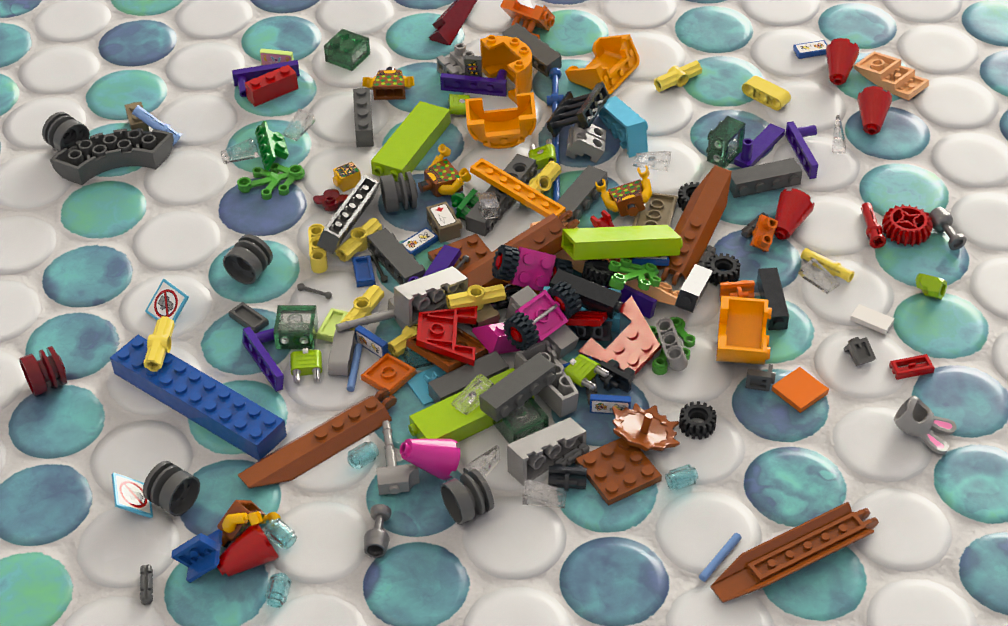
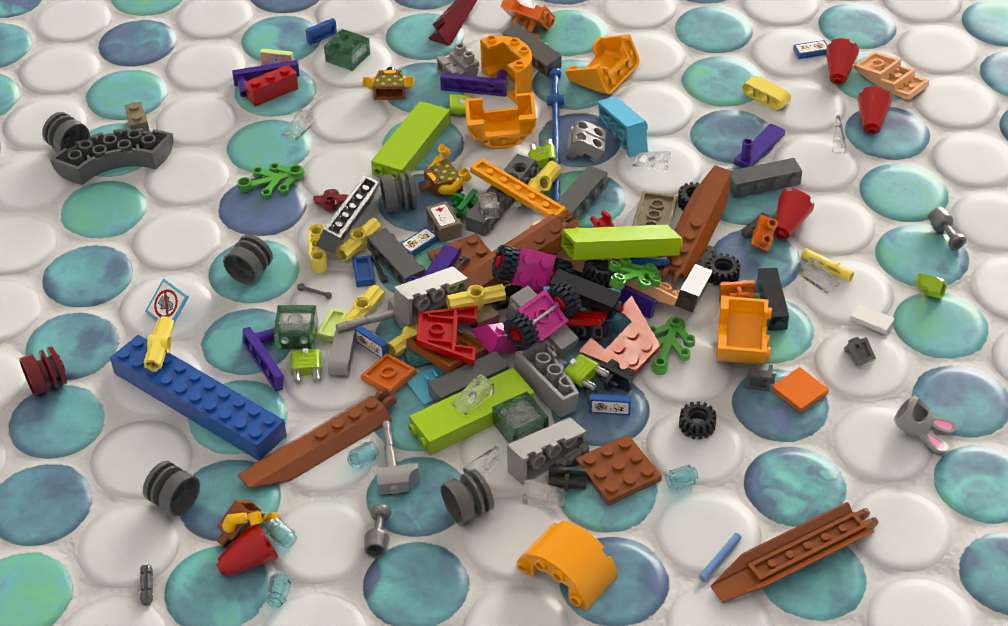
piece [111,473,153,518] -> none
light blue pin [132,105,182,146] -> none
blue bracket [171,529,223,583] -> none
clear slope [221,138,260,164] -> none
dark grey tile [229,302,269,333] -> none
green bracket [255,121,289,171] -> none
yellow brick [332,162,361,192] -> none
medium blue bar [347,343,363,392] -> none
dark grey brick [353,88,374,147] -> none
dark pink cone [400,439,461,480] -> none
dark grey tile [464,55,482,77] -> none
dark grey brick [479,353,556,422] -> none
black fence [546,82,610,138] -> none
torso [595,165,652,217] -> none
dark orange piece [612,403,680,451] -> none
light yellow piece [654,60,702,92] -> none
light grey beam [656,318,688,372] -> none
clear green piece [706,116,746,168] -> none
dark purple piece [785,121,818,179] -> none
red pin [861,202,886,248] -> none
red gear [882,204,933,247] -> none
red tile [889,354,935,380] -> none
none -> blue tile [305,18,337,45]
none -> light orange cylinder [516,521,618,611]

